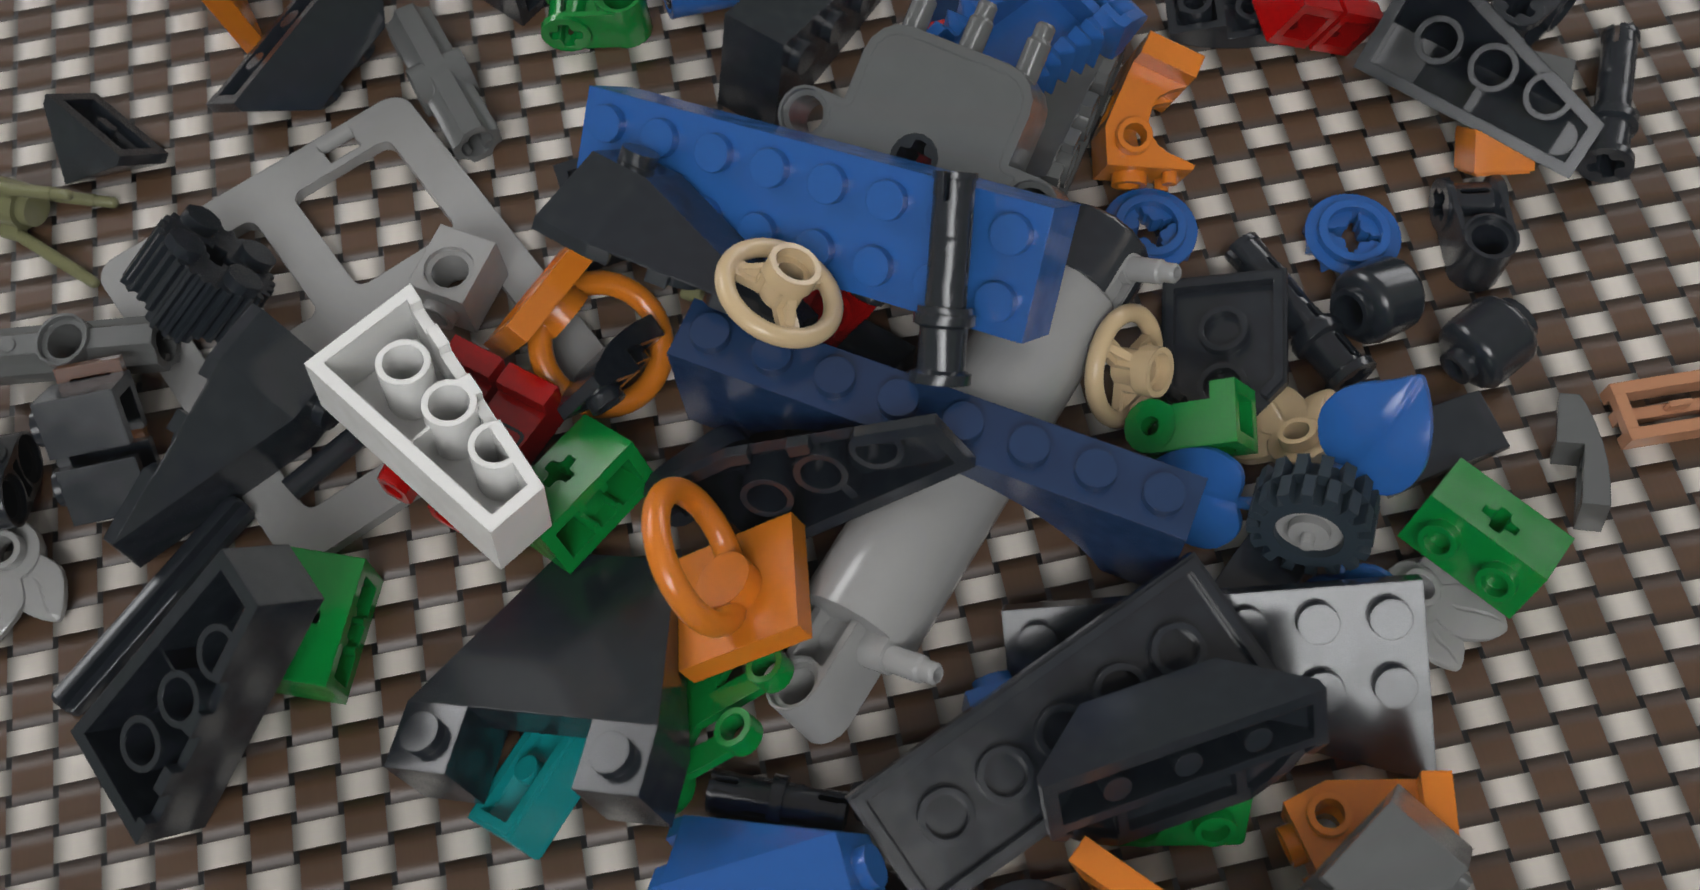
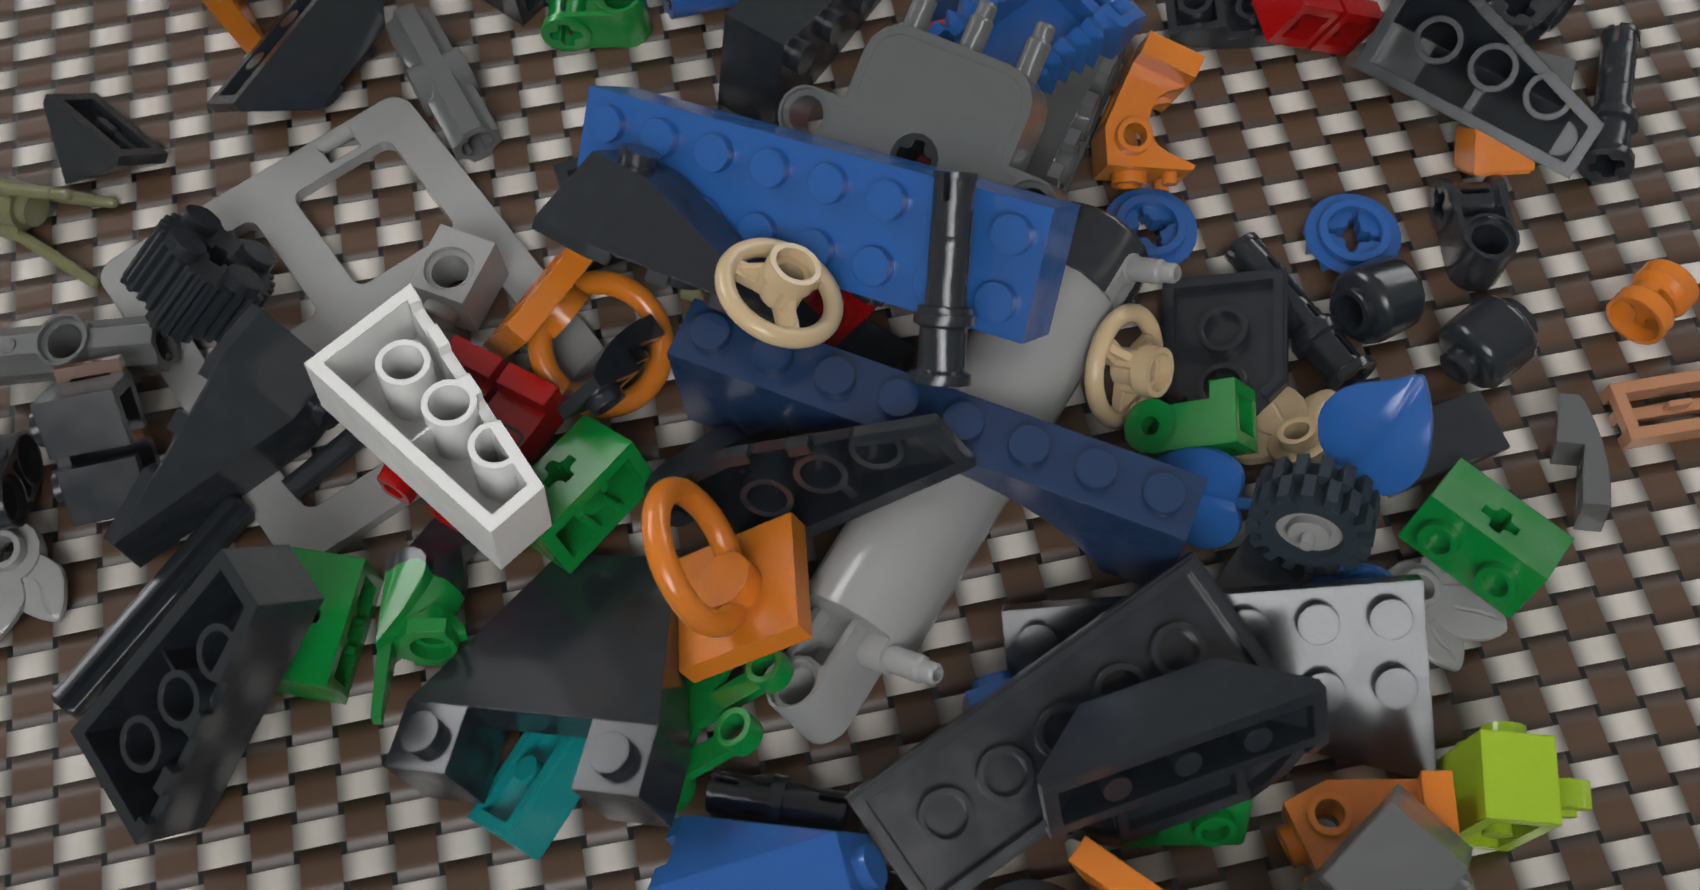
none -> green animal [370,518,479,725]
none -> lime brick [1436,721,1593,852]
none -> orange wheel [1606,259,1700,345]

